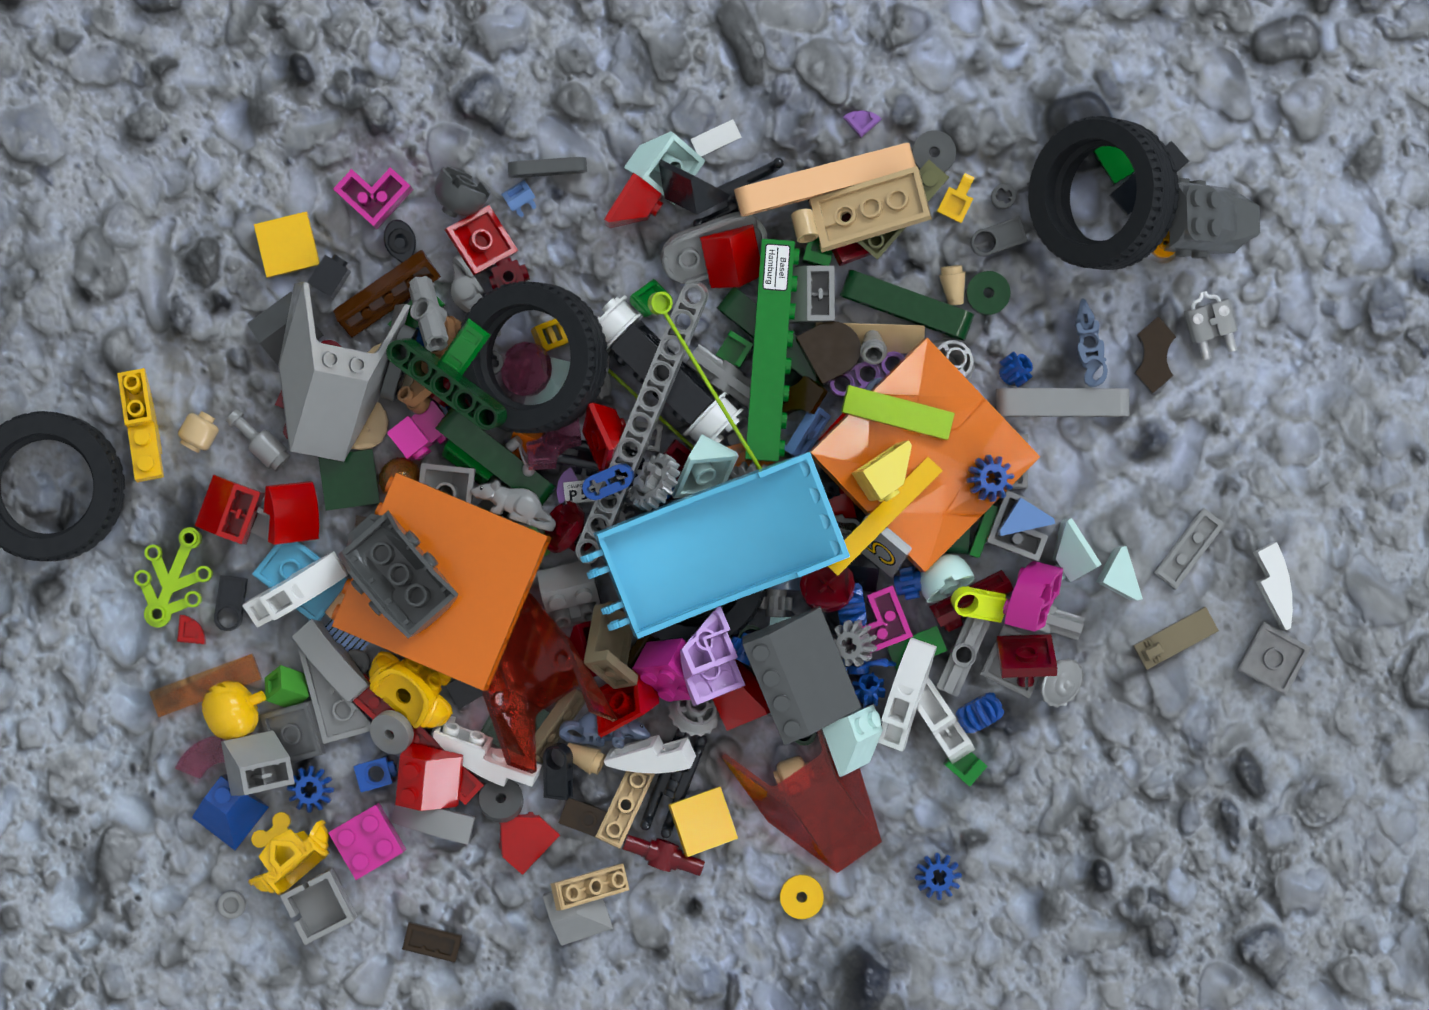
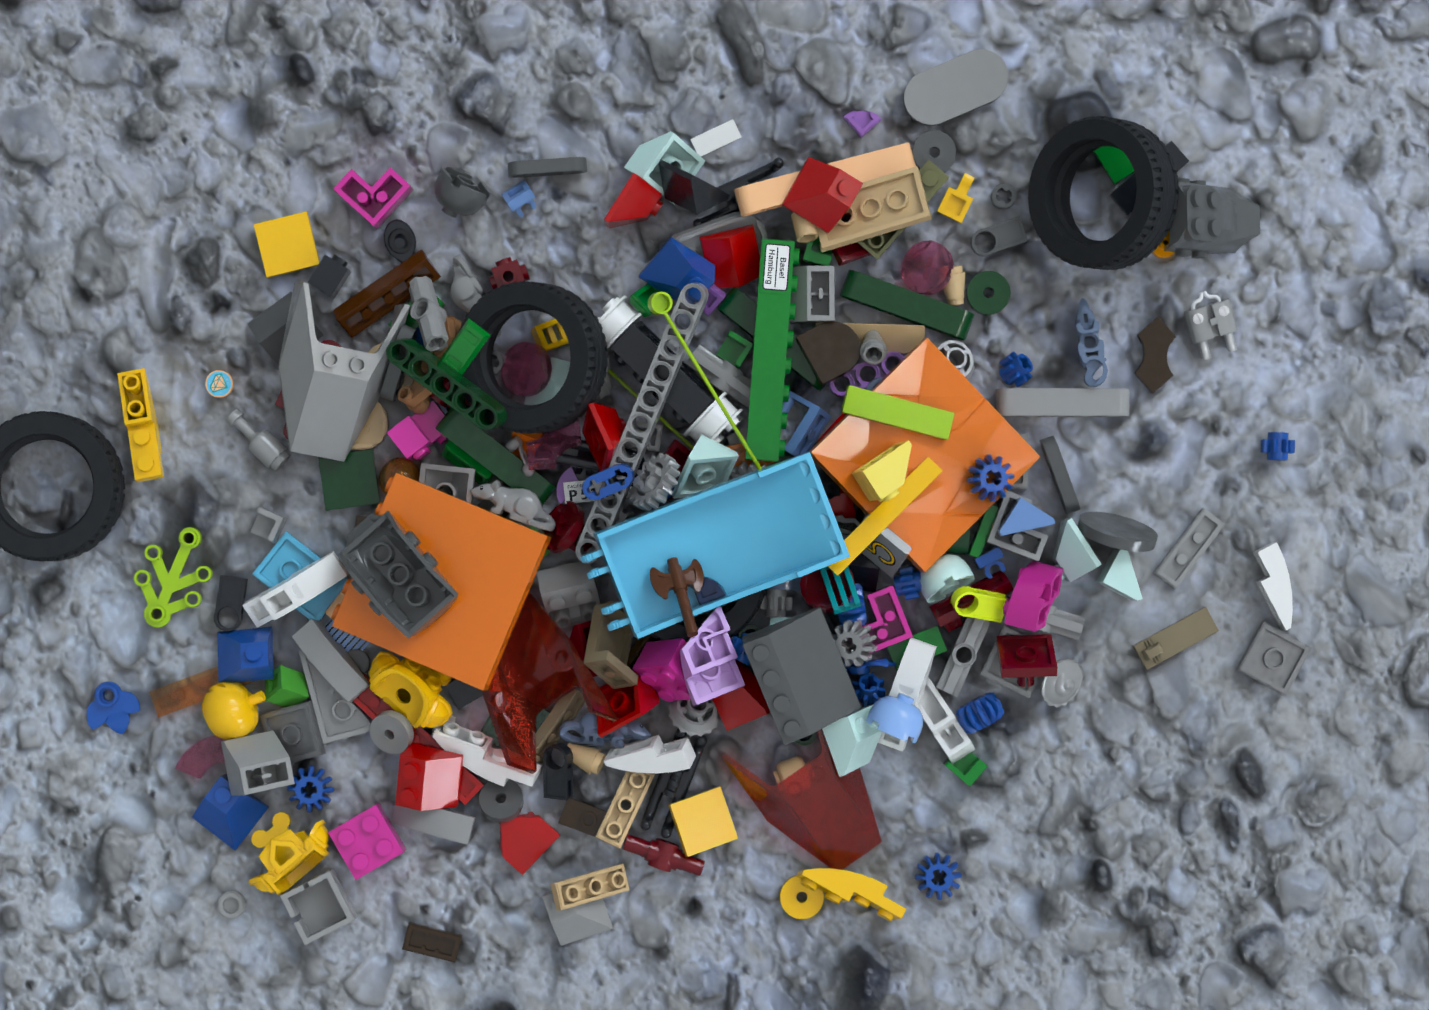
red tile [177,614,206,644] -> none
tan head [178,411,219,453] -> none
red slope [195,475,265,545] -> none
red slope [263,481,319,545] -> none
blue brick [353,756,398,793] -> none
red slope [445,205,518,276] -> none
dark brown tile [782,376,828,415] -> none
none -> blue plate [87,681,141,734]
none -> tile [205,370,234,398]
none -> blue slope [217,626,274,683]
none -> blue slope [639,237,715,302]
none -> reddish brown piece [650,557,704,637]
none -> dark blue tile [694,576,726,605]
none -> medium lavender tile [700,284,727,317]
none -> red slope [781,157,863,233]
none -> yellow slope [796,868,906,921]
none -> teal tile [820,566,861,614]
none -> light blue cylinder [865,693,923,743]
none -> clear pink tile [901,240,954,295]
none -> light grey tile [903,49,1008,126]
none -> blue tile [973,547,1005,579]
none -> dark grey beam [1040,436,1080,514]
none -> dark grey piece [1077,512,1158,552]
none -> blue gear [1261,432,1295,461]

